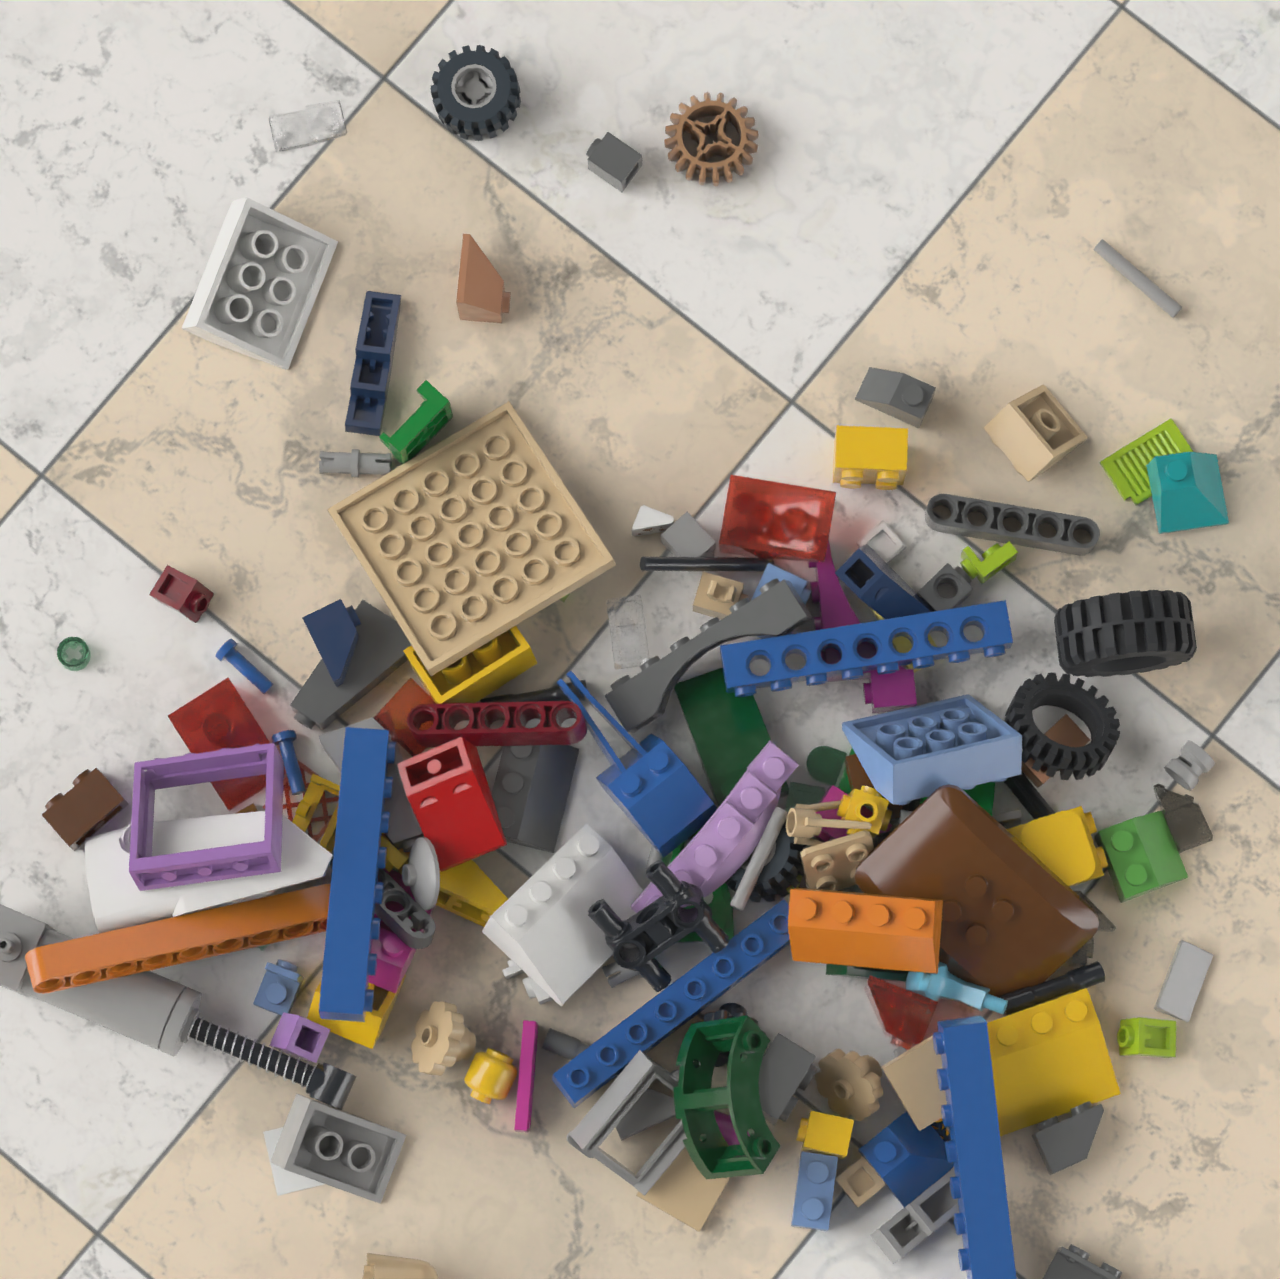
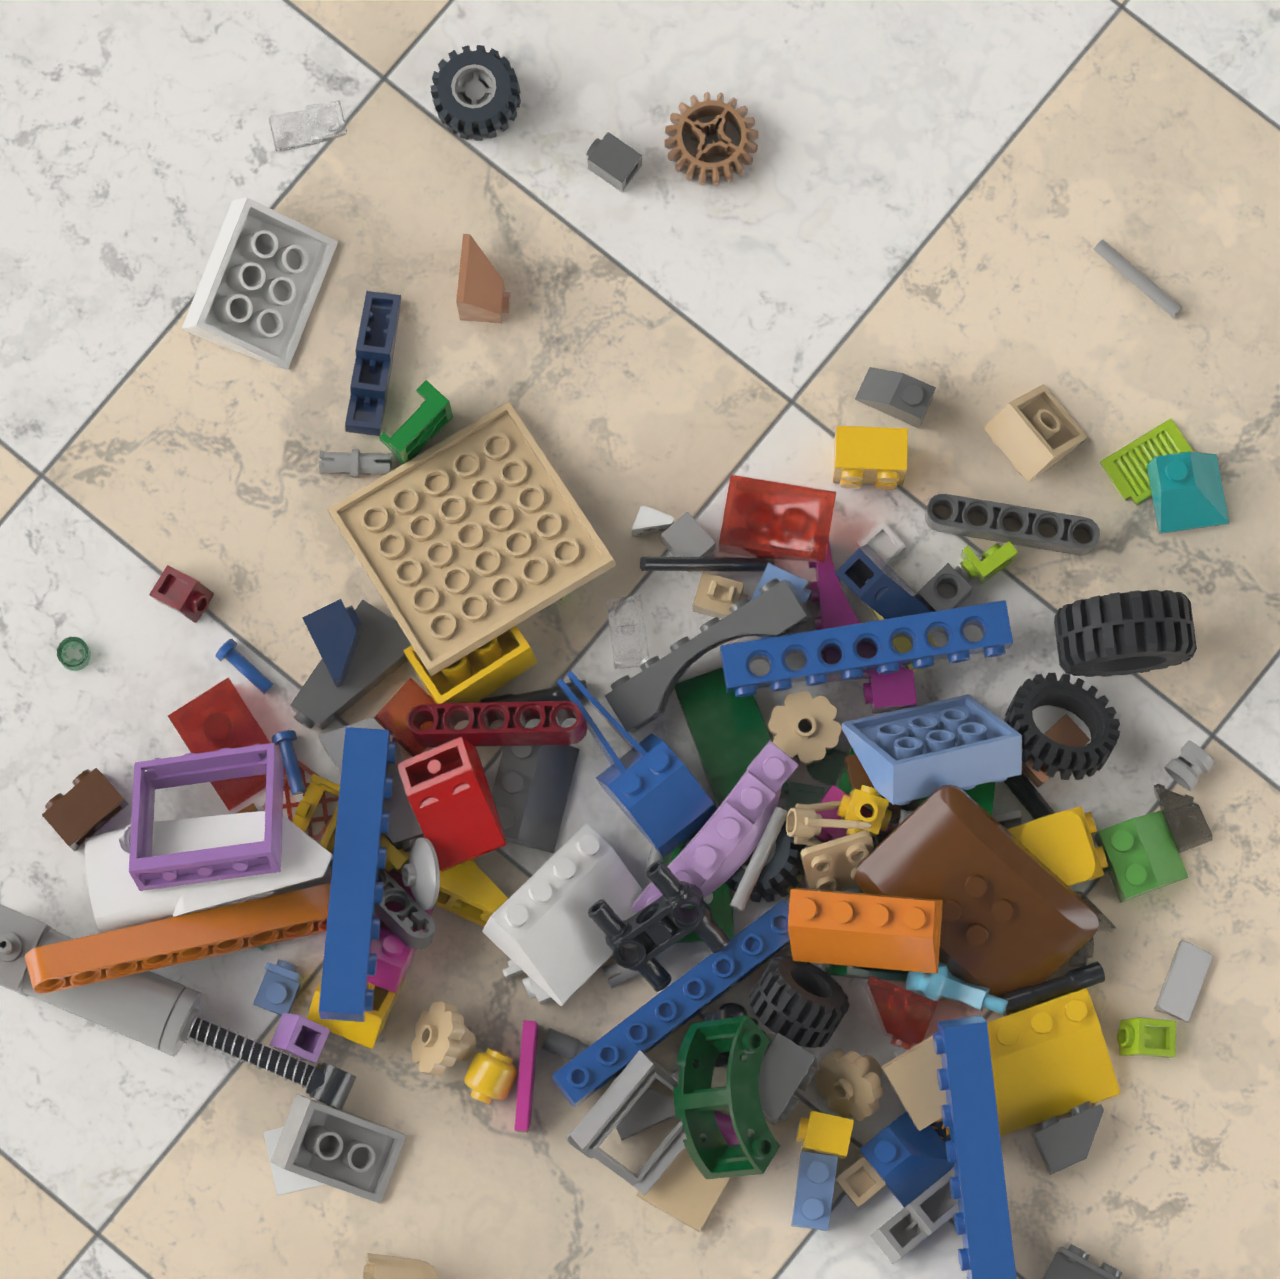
none -> black tyre [749,956,850,1048]
none -> tan plant [768,690,842,765]

